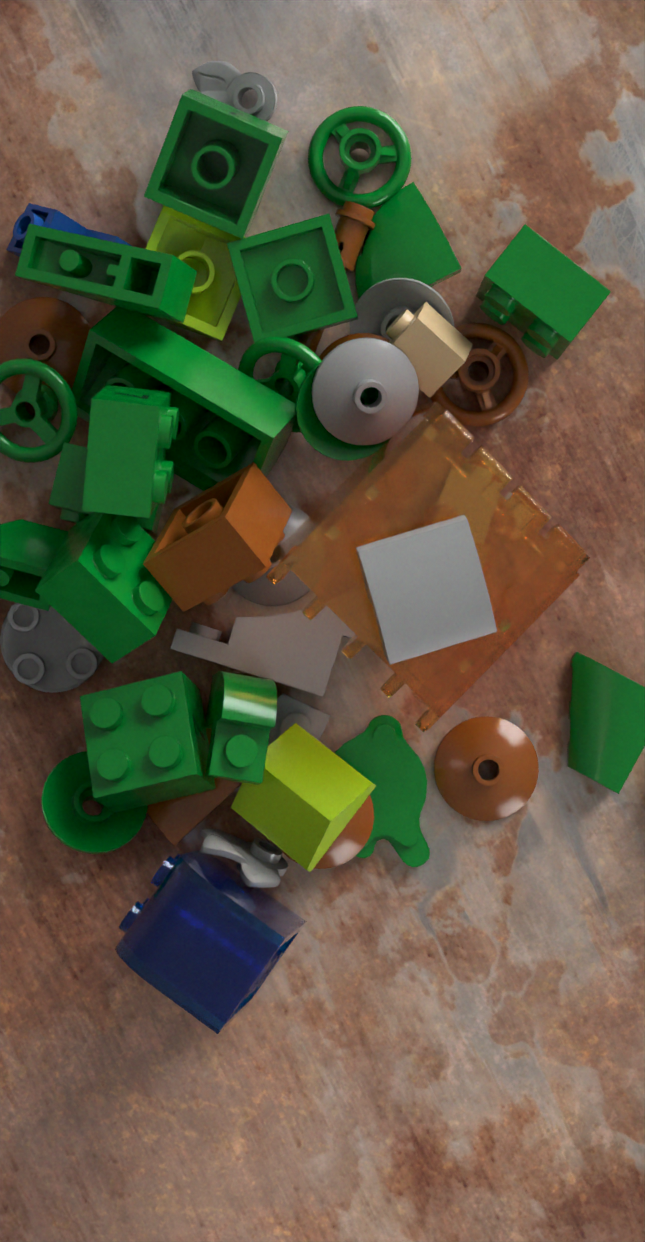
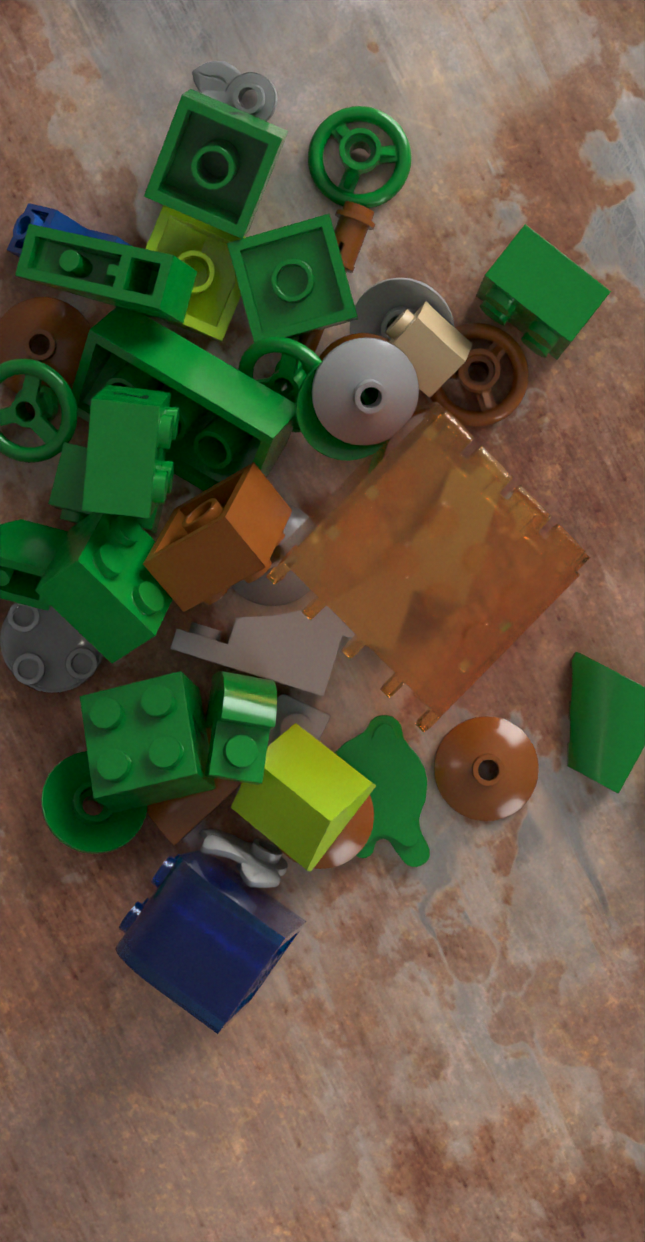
green brick [355,182,462,300] -> none
light grey slope [355,515,497,665] -> none

